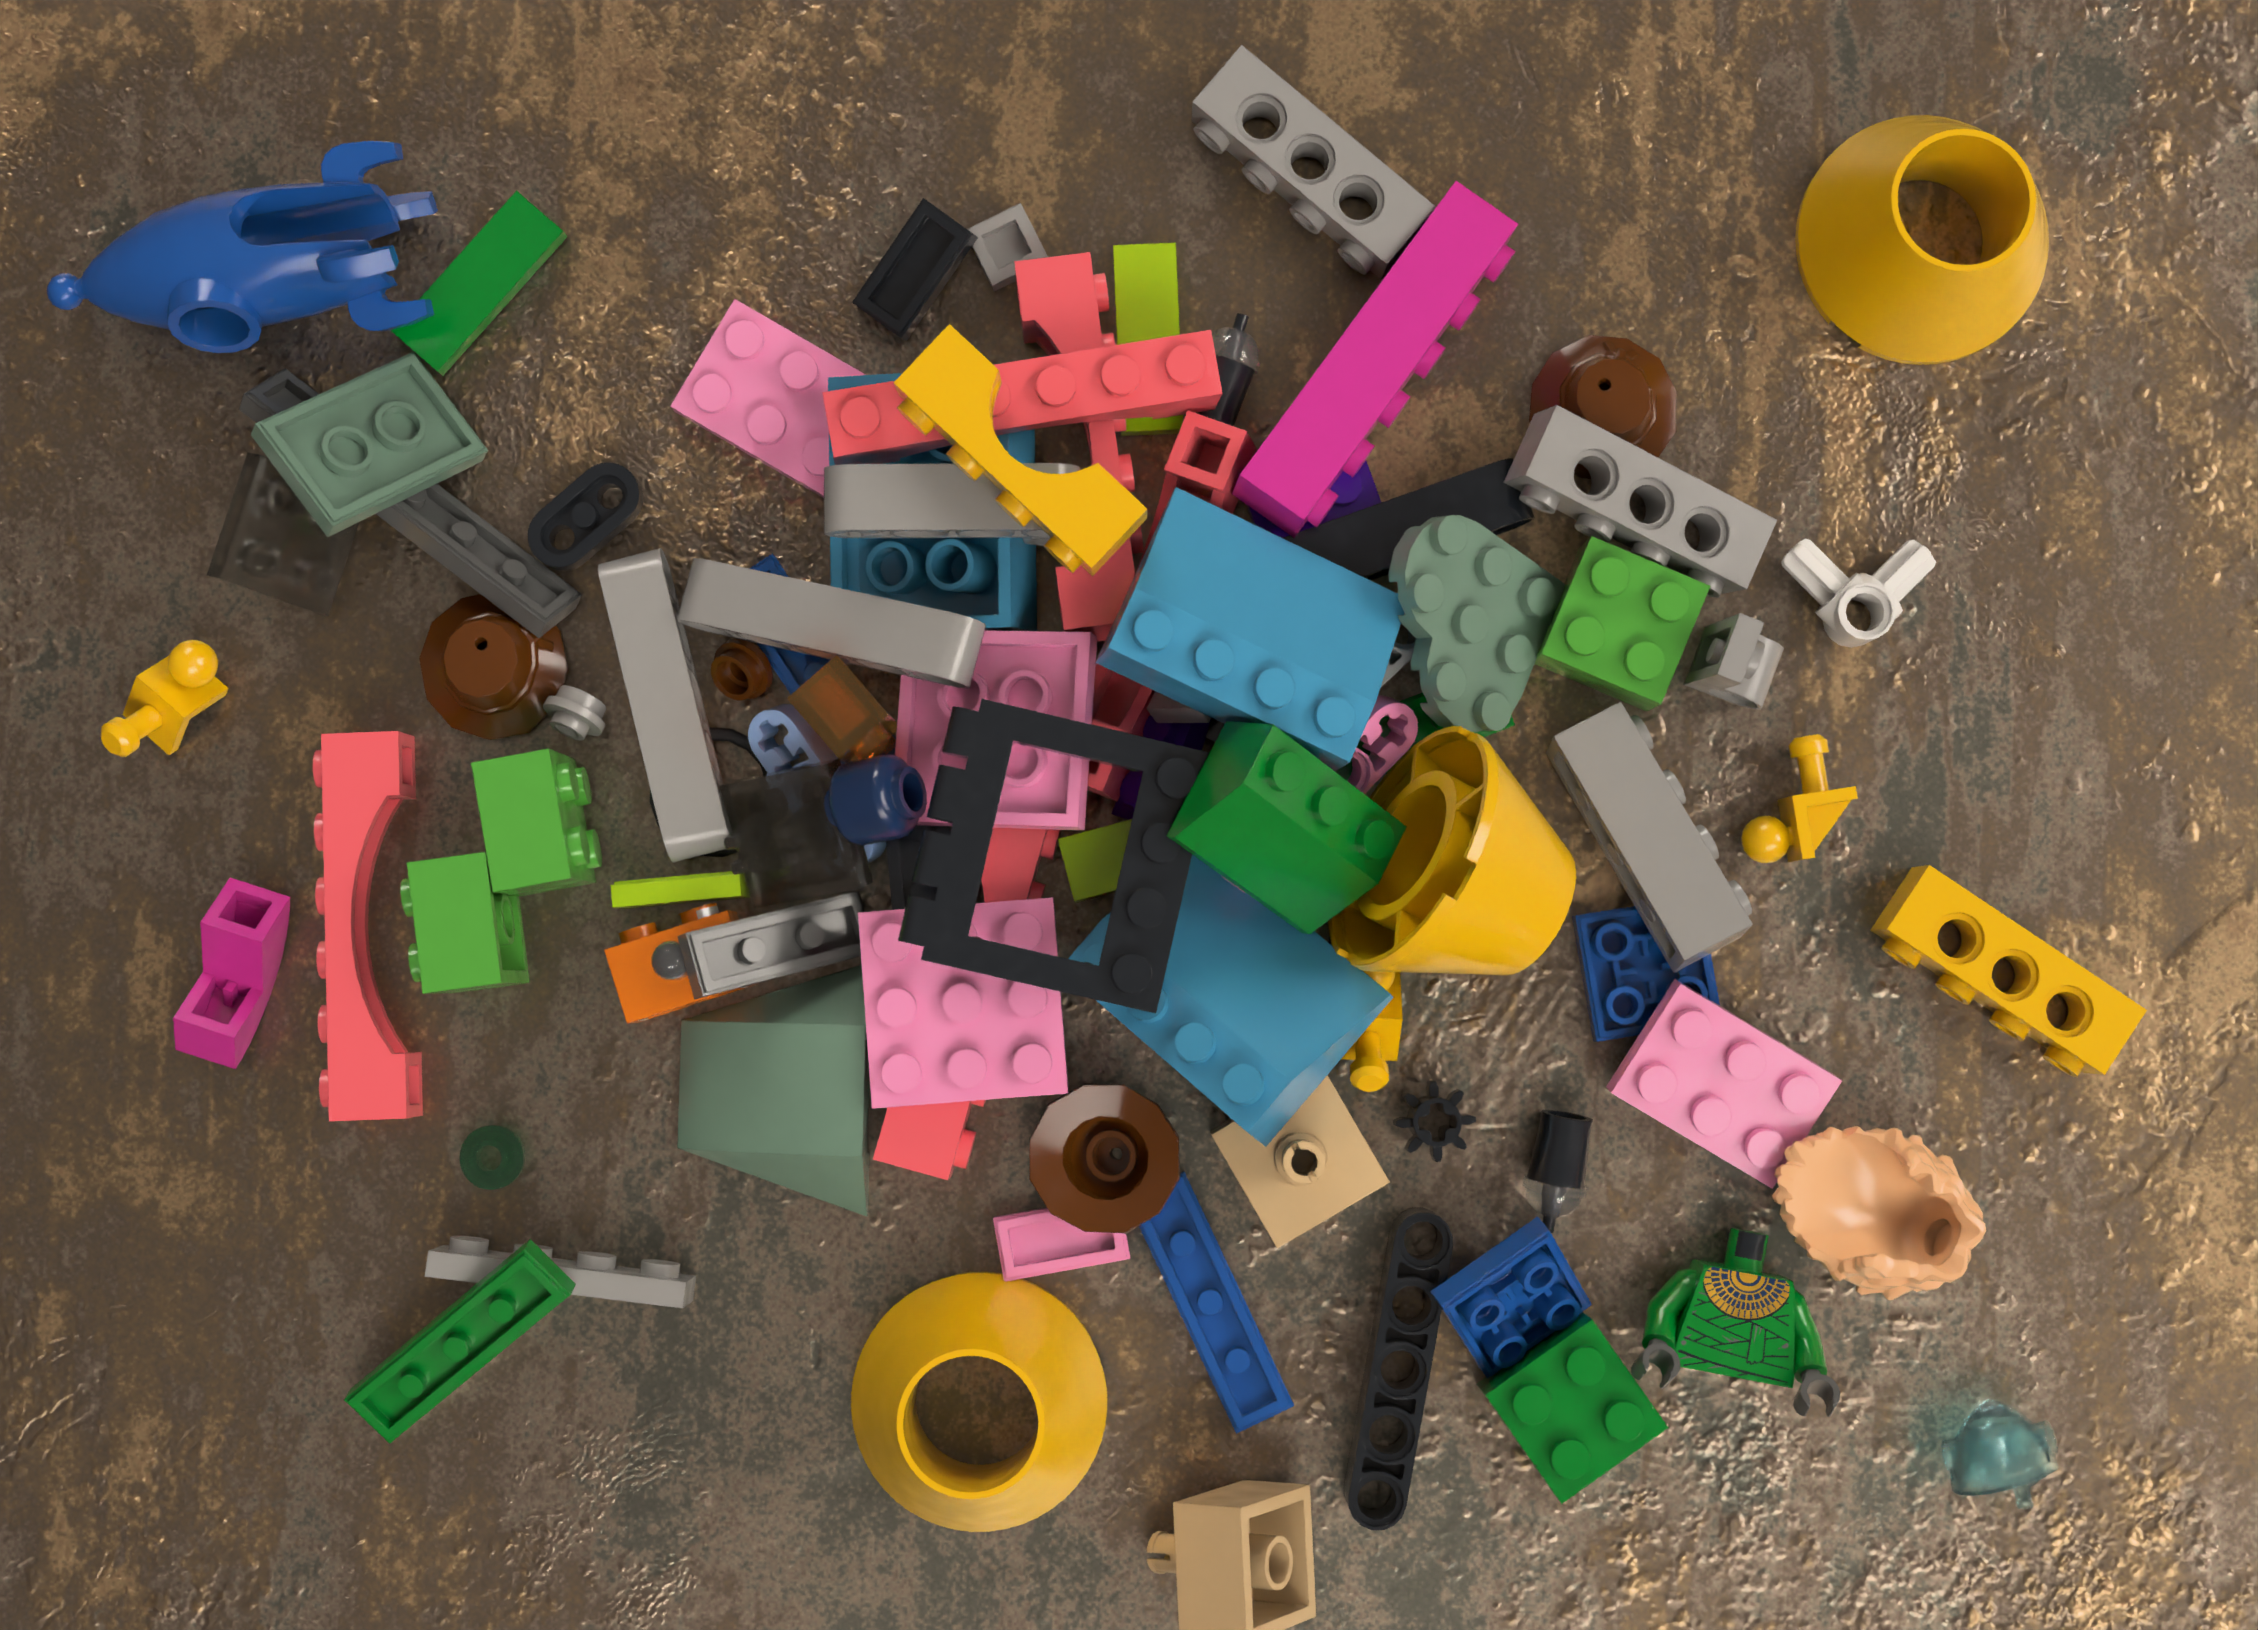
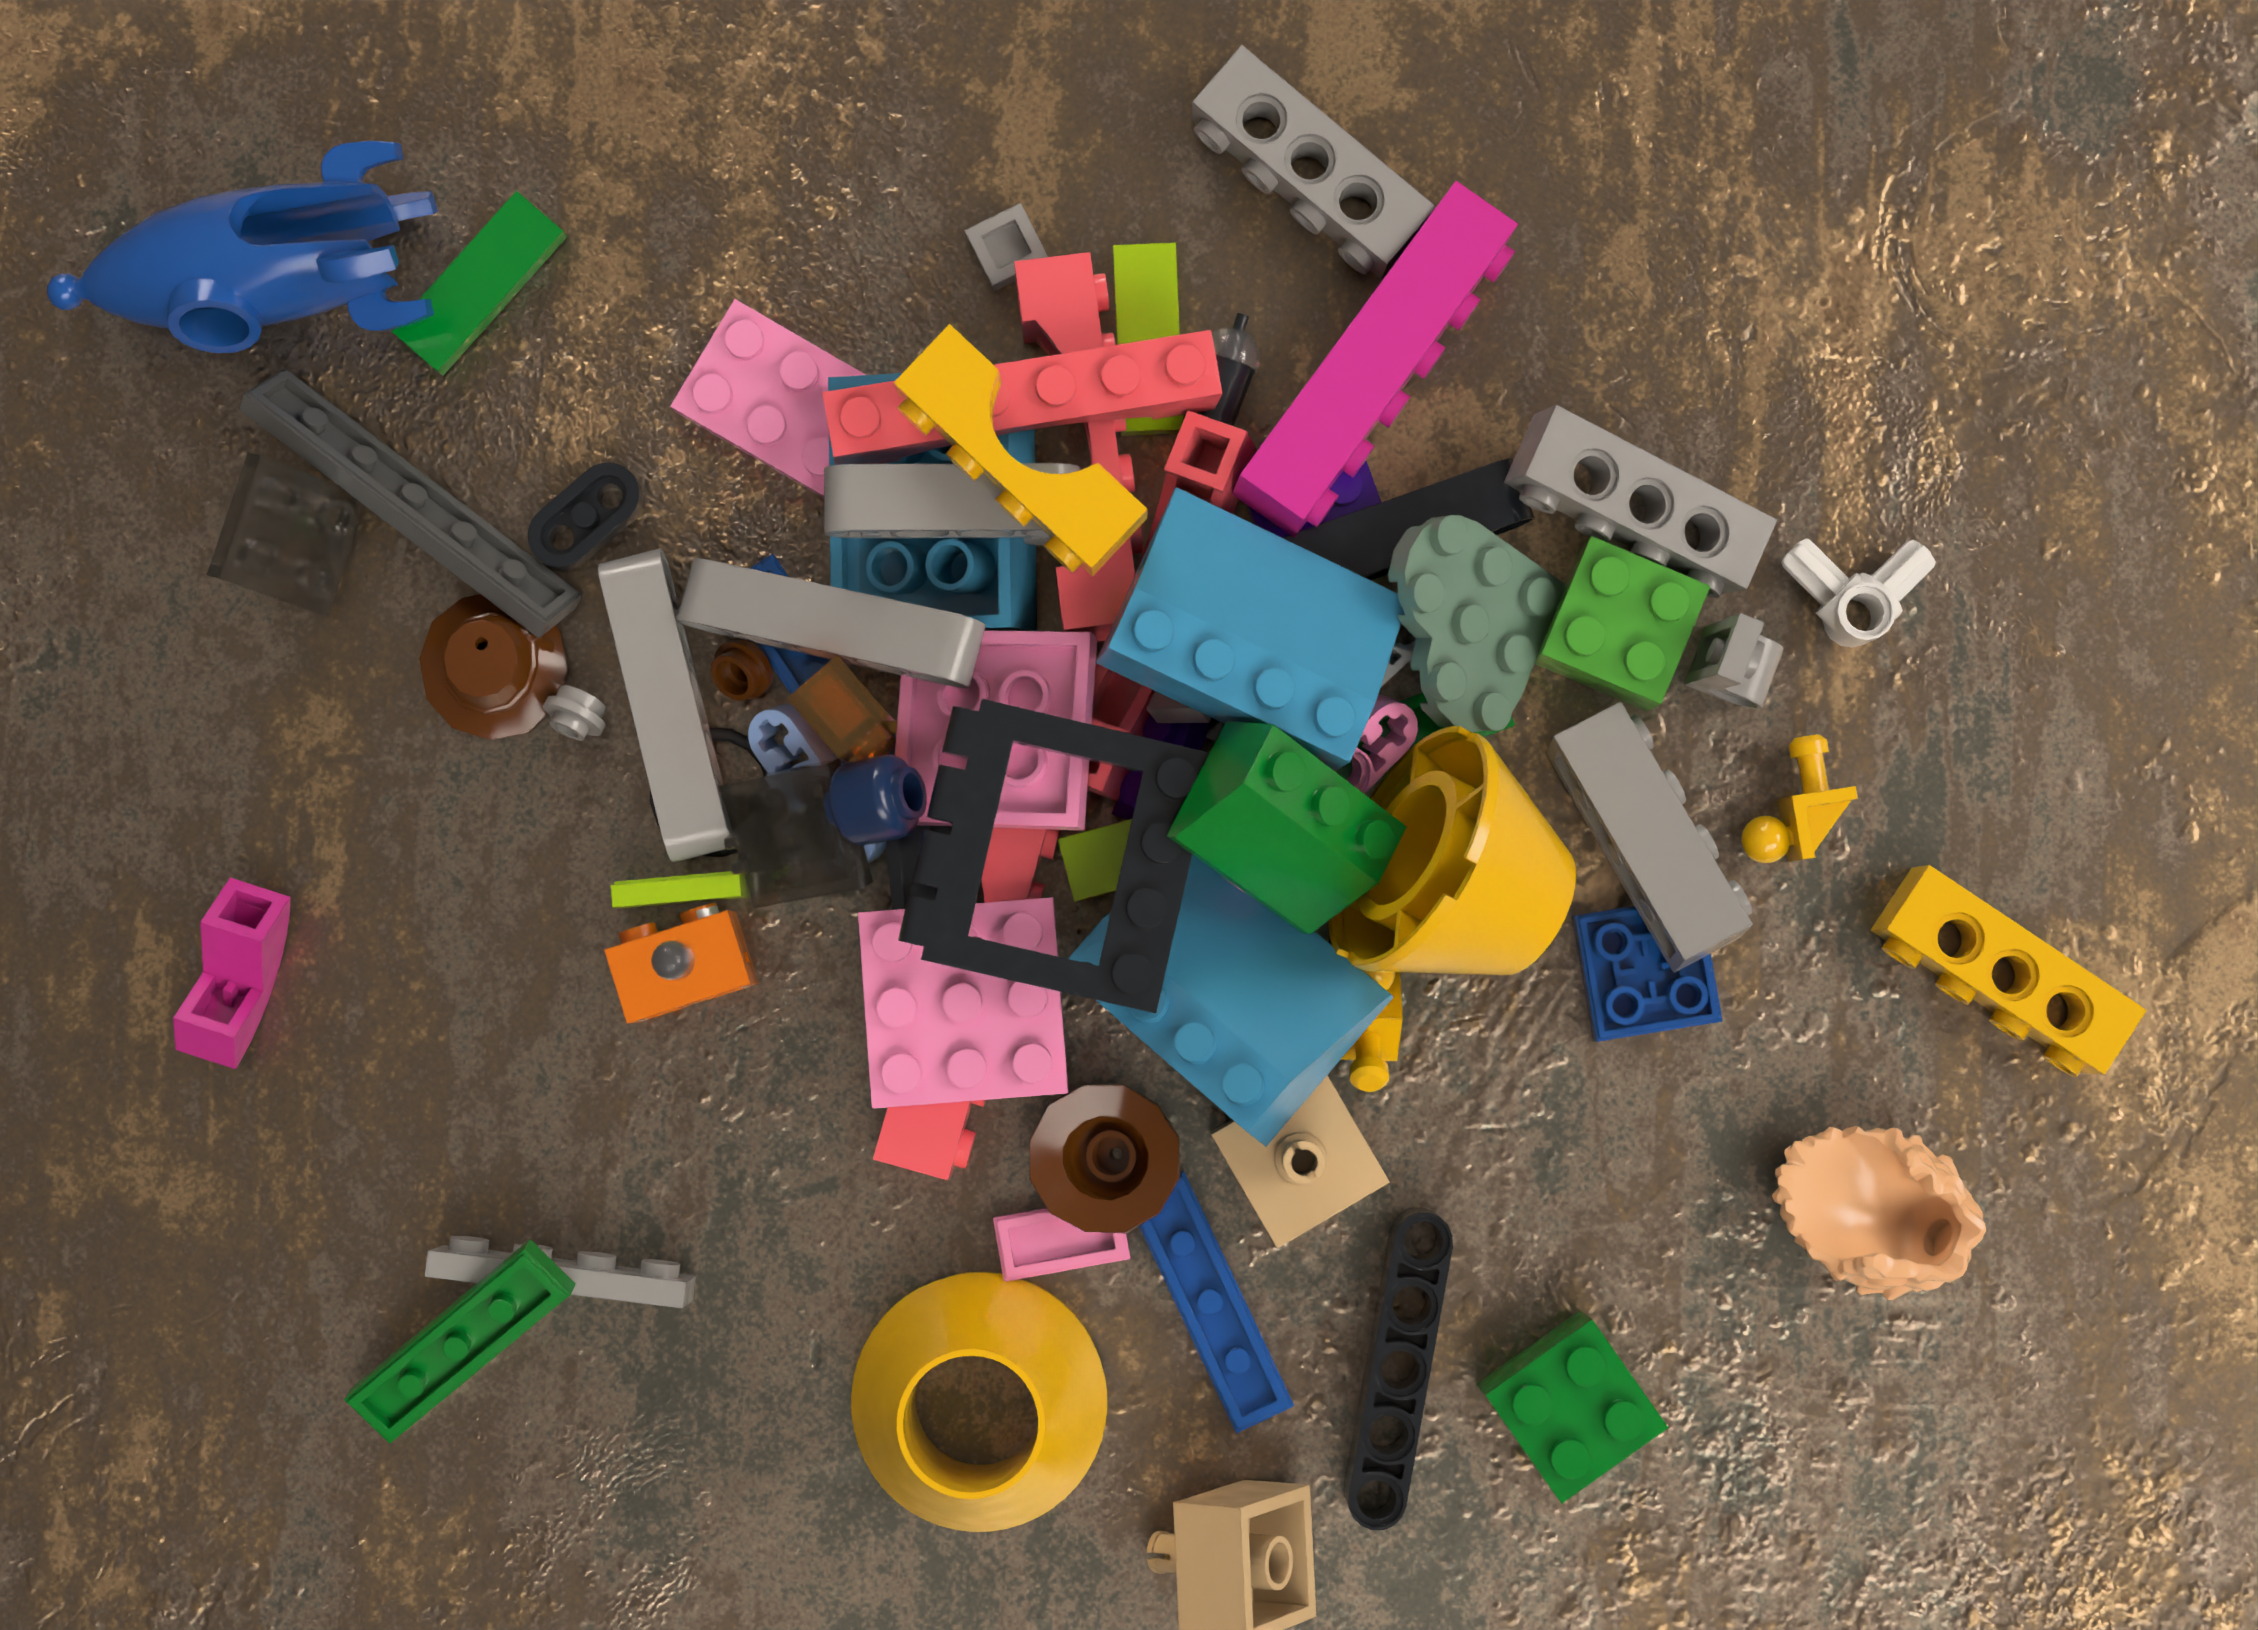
yellow piece [101,640,229,757] -> none
sand green tile [251,352,488,537] -> none
coral arch [313,731,423,1121] -> none
bright green brick [401,852,530,994] -> none
clear green plate [459,1125,525,1190] -> none
bright green brick [471,748,602,896] -> none
tile [677,891,865,1000] -> none
sand green wedge [677,965,870,1217] -> none
black tile [852,198,978,341] -> none
black gear [1393,1080,1476,1162] -> none
blue tile [1430,1216,1592,1378] -> none
black piece [1522,1110,1593,1233] -> none
reddish brown hat [1529,335,1677,479] -> none
bright pink plate [1606,979,1842,1189] -> none
green torso [1631,1228,1840,1417] -> none
yellow cone [1795,115,2049,365] -> none
clear light blue helmet [1941,1399,2059,1510] -> none

